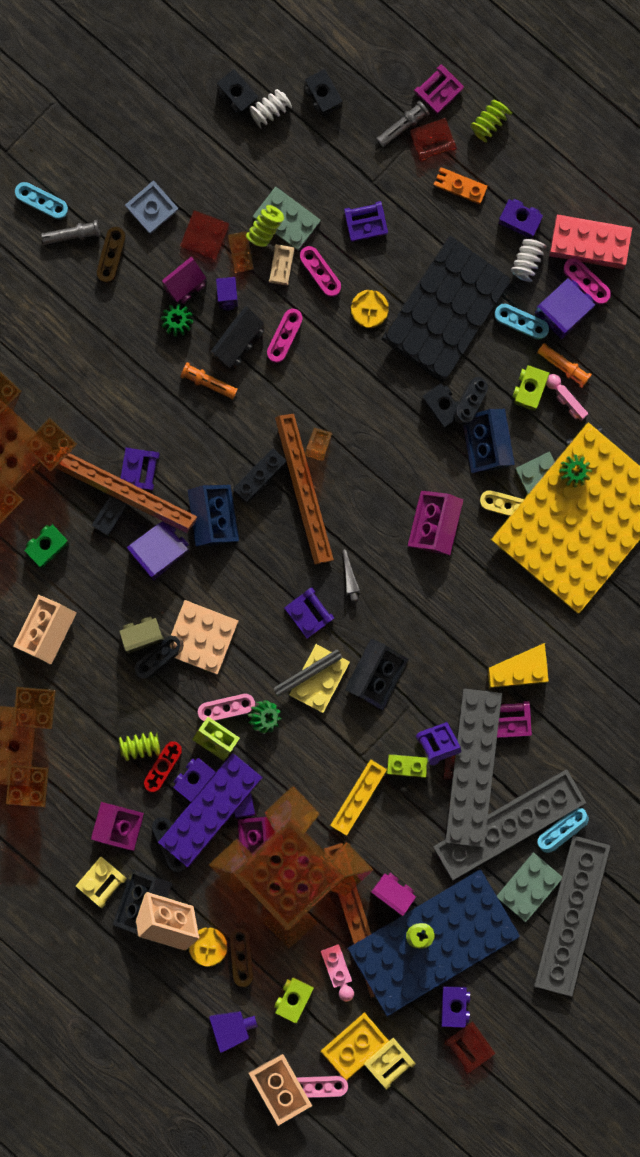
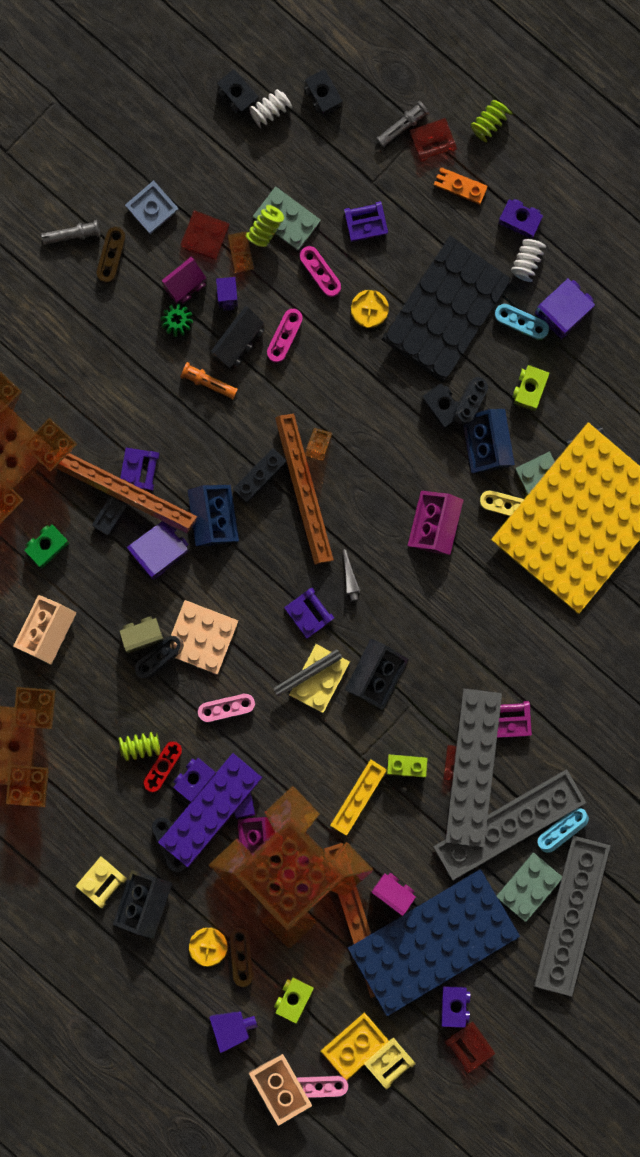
medium azure plate [15,182,68,219] -> none
magenta slope [91,802,144,851] -> none
light nougat slope [136,892,199,950] -> none
lime brick [192,717,240,761] -> none
green gear [248,700,281,734] -> none
tan plate [269,244,294,286] -> none
bright pink plate [321,944,354,1002] -> none
lime piece [406,923,434,949] -> none
magenta plate [414,65,464,114] -> none
dark purple plate [416,722,462,765] -> none
yellow wedge [488,643,549,688] -> none
orange pin [537,343,592,388] -> none
bright pink plate [546,374,588,421] -> none
coral brick [549,215,632,269] -> none
green gear [559,455,592,488] -> none
dark pink plate [563,258,610,305] -> none

